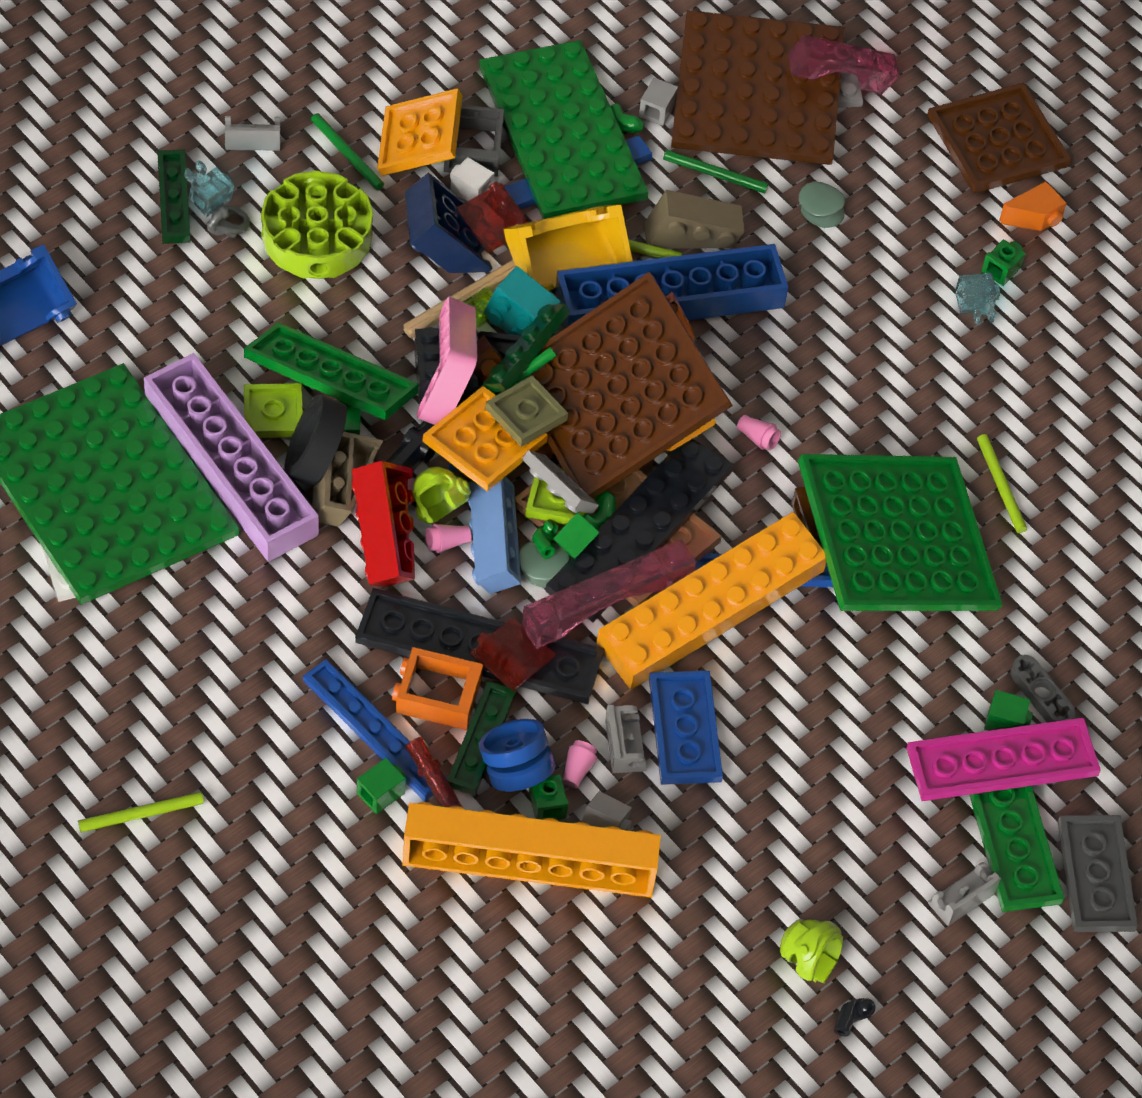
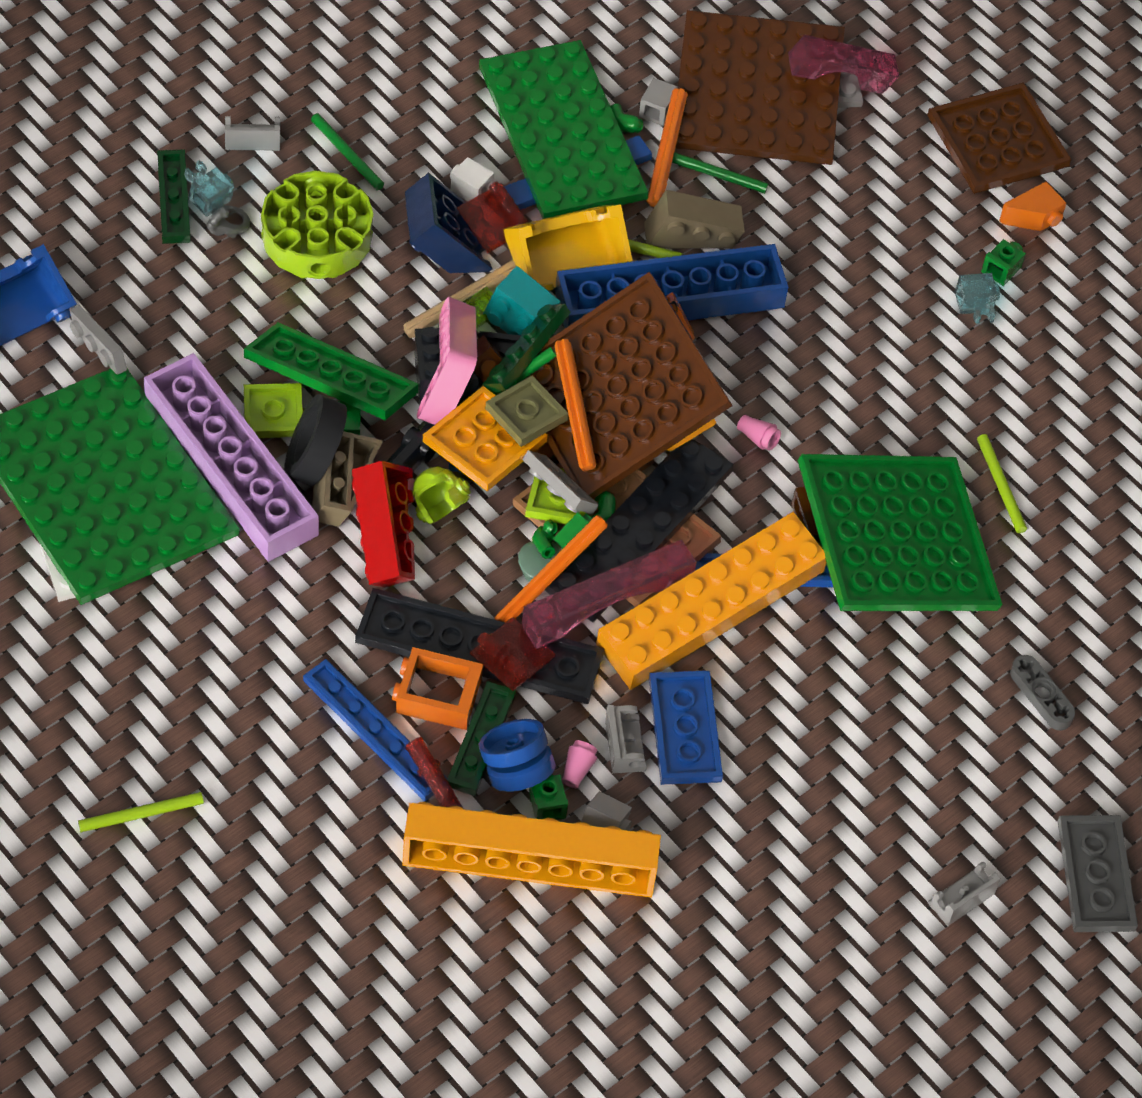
green brick [357,758,406,814] -> none
light orange plate [377,88,463,176] -> none
bright pink cone [425,524,471,553] -> none
dark grey window [443,105,504,177] -> none
medium blue brick [468,476,521,594] -> none
lime helmet [780,919,843,983] -> none
sand green piece [799,182,846,228] -> none
black arm [834,998,876,1037] -> none
dark pink plate [906,718,1101,801] -> none
green plate [969,786,1064,912] -> none
green brick [984,689,1033,731] -> none
none -> light grey plate [70,305,127,375]
none -> orange axle [494,515,608,624]
none -> orange axle [554,339,596,471]
none -> orange axle [646,88,688,207]

